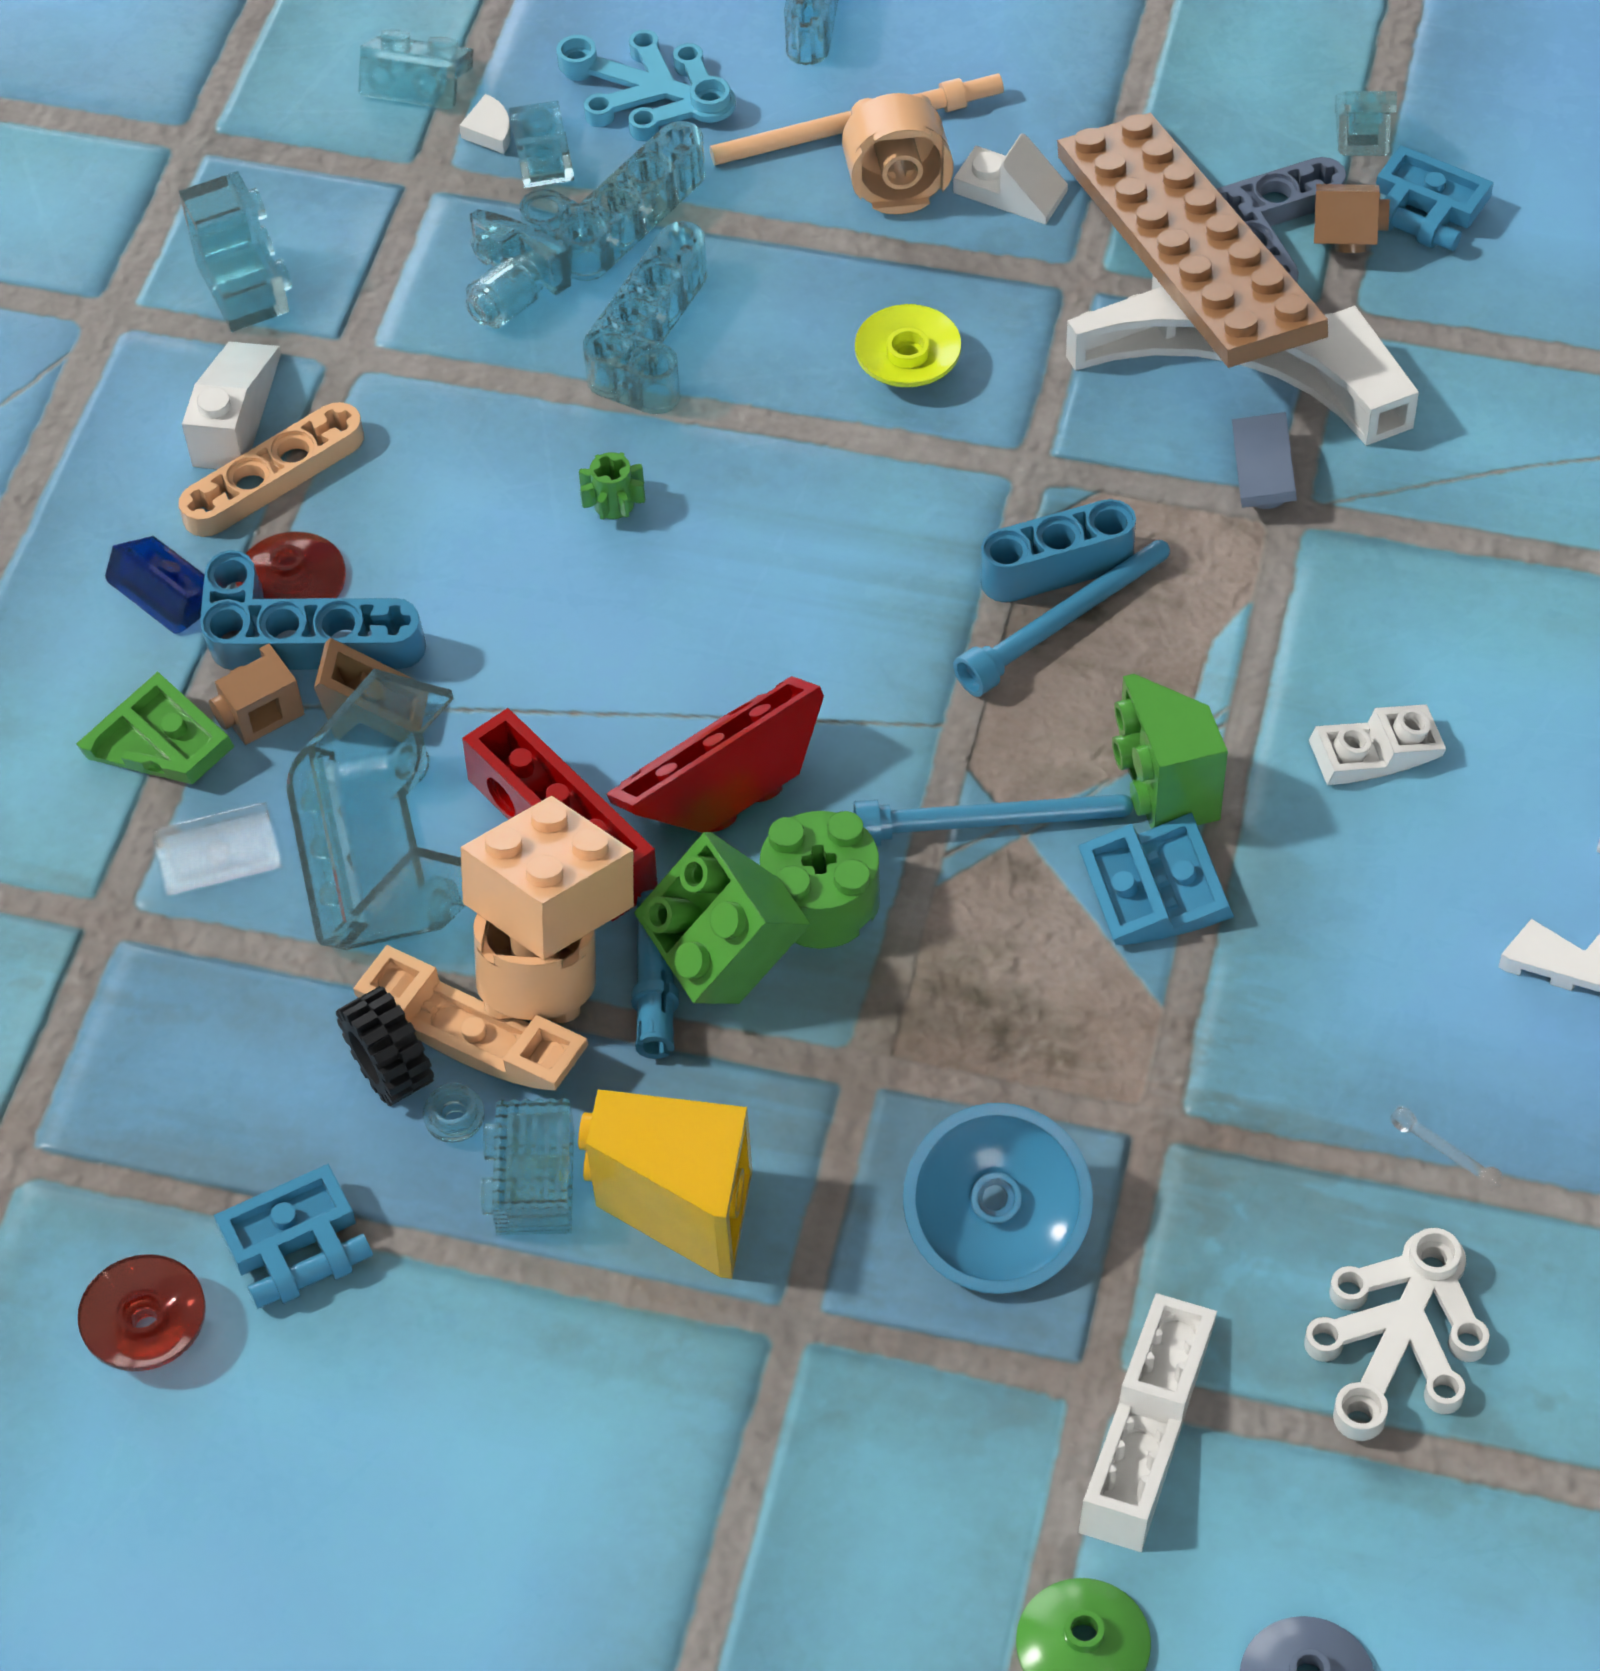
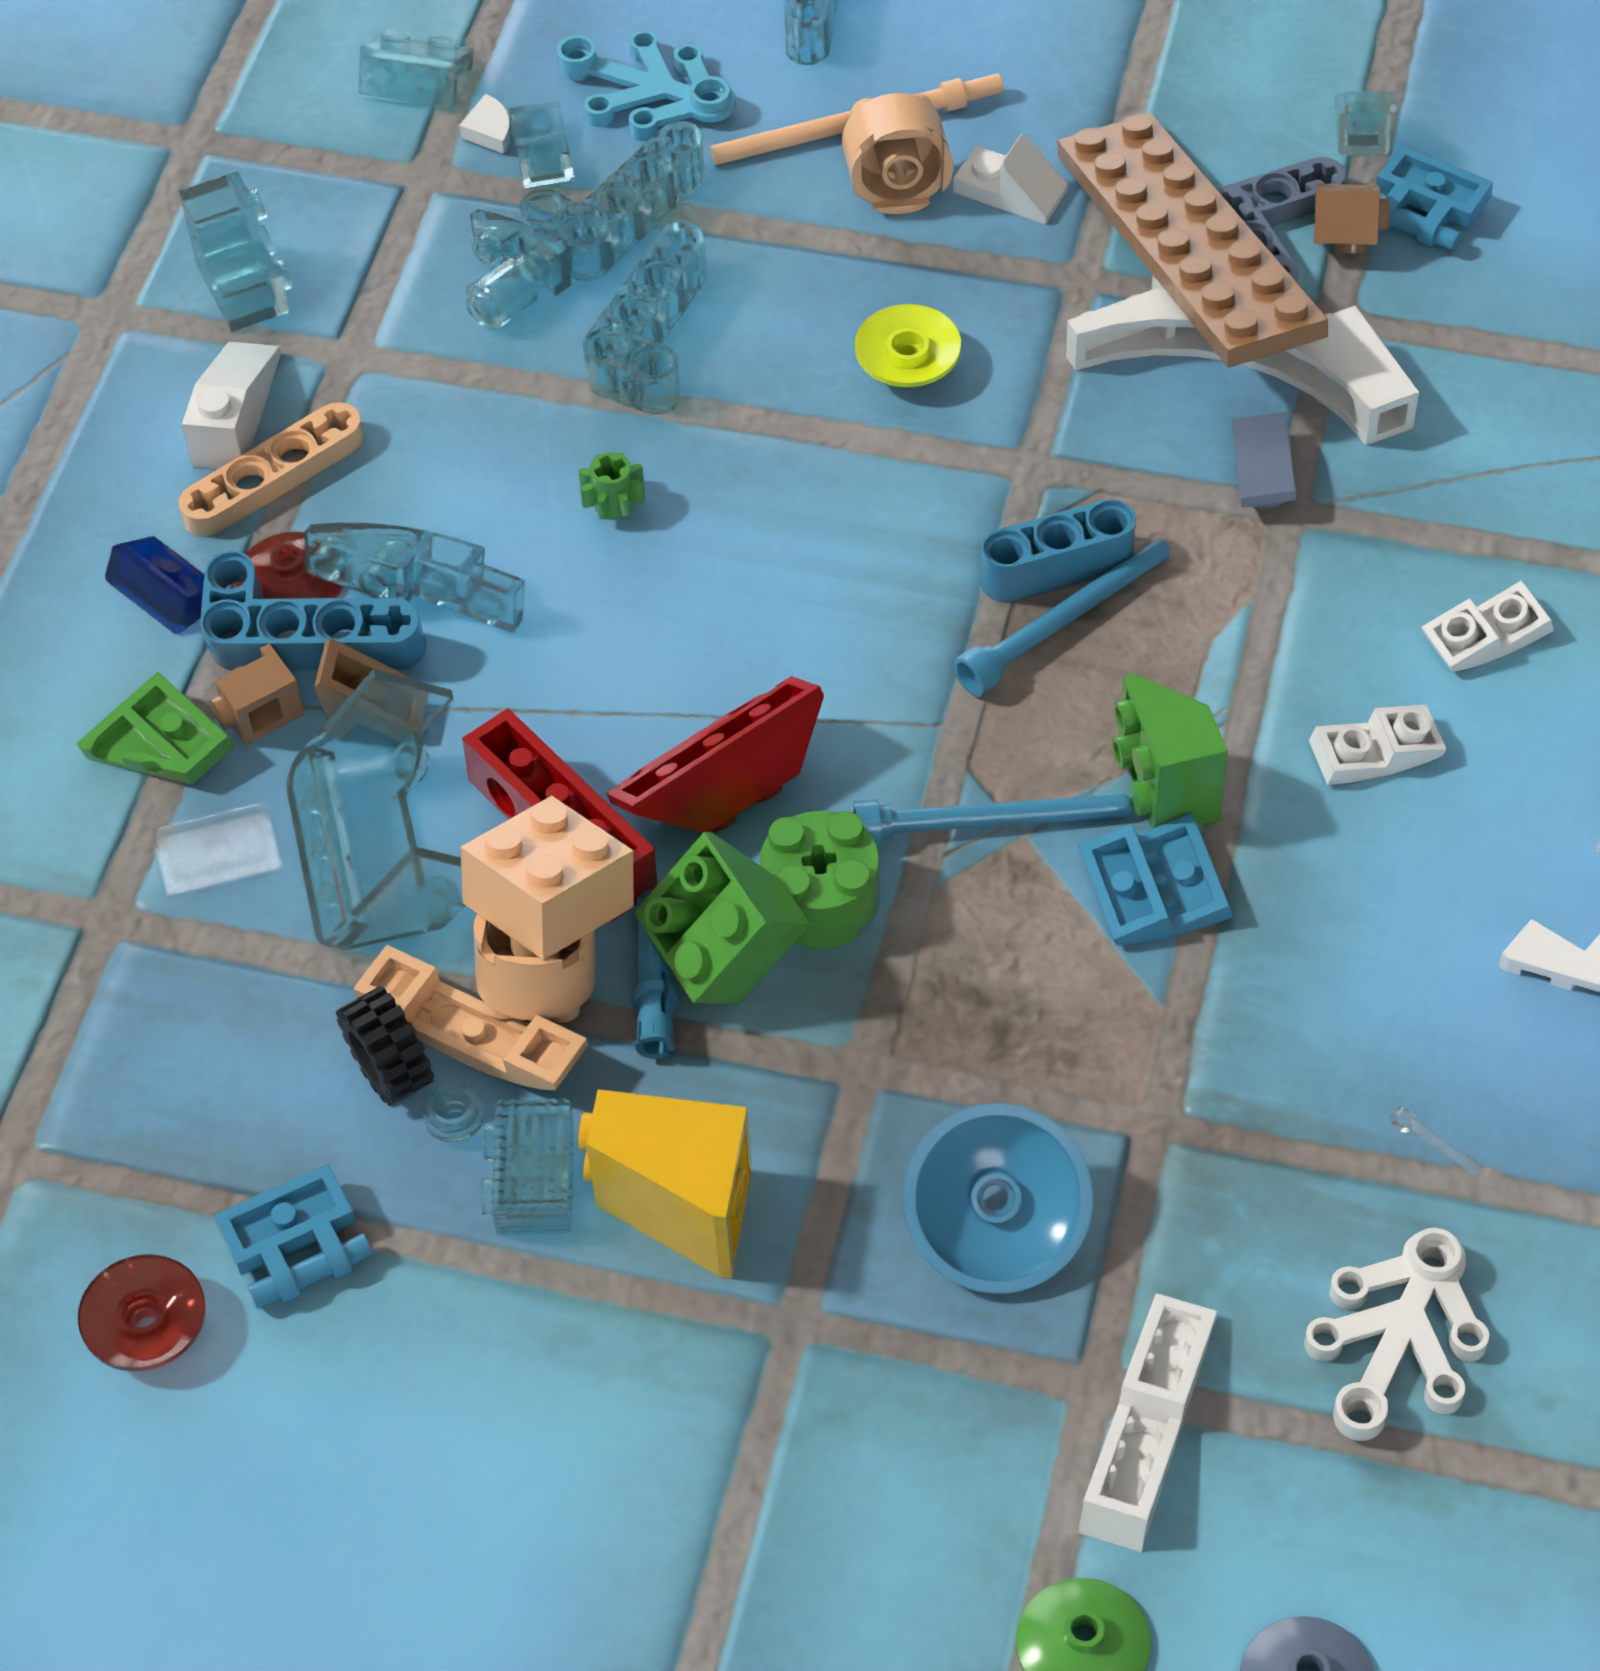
none -> clear light blue slope [305,522,525,633]
none -> white slope [1421,580,1554,672]

